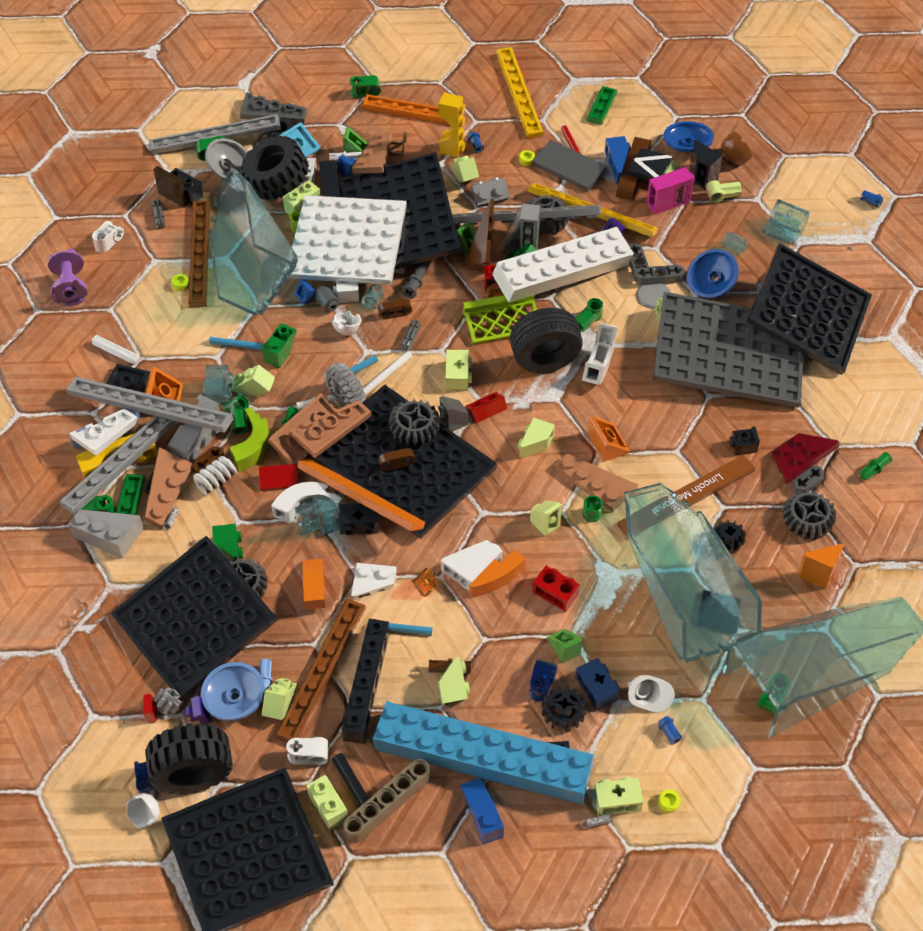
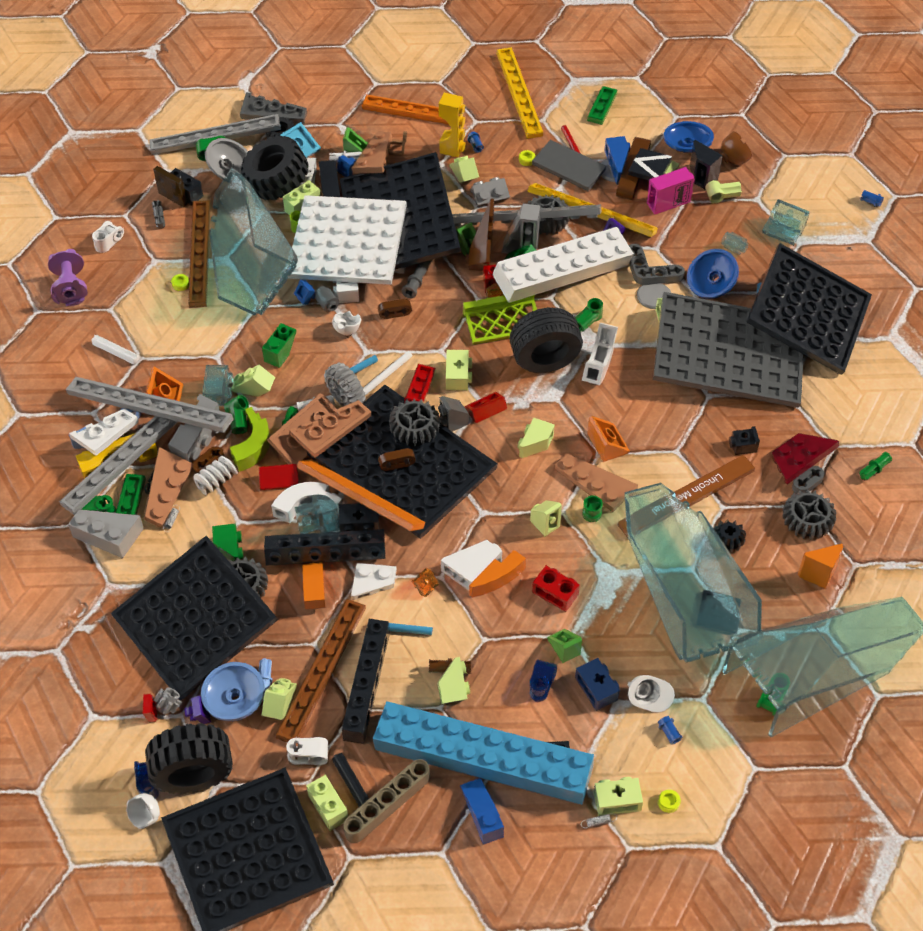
black tile [106,364,151,393] -> none
dark azure bar [209,336,264,351] -> none
green piece [350,75,381,98] -> none
clear light blue brick [361,284,384,310] -> none
dark grey axle [401,320,420,351] -> none
black gear [541,686,587,731] -> none
none -> black brick [264,529,386,566]
none -> red tile [404,364,436,404]

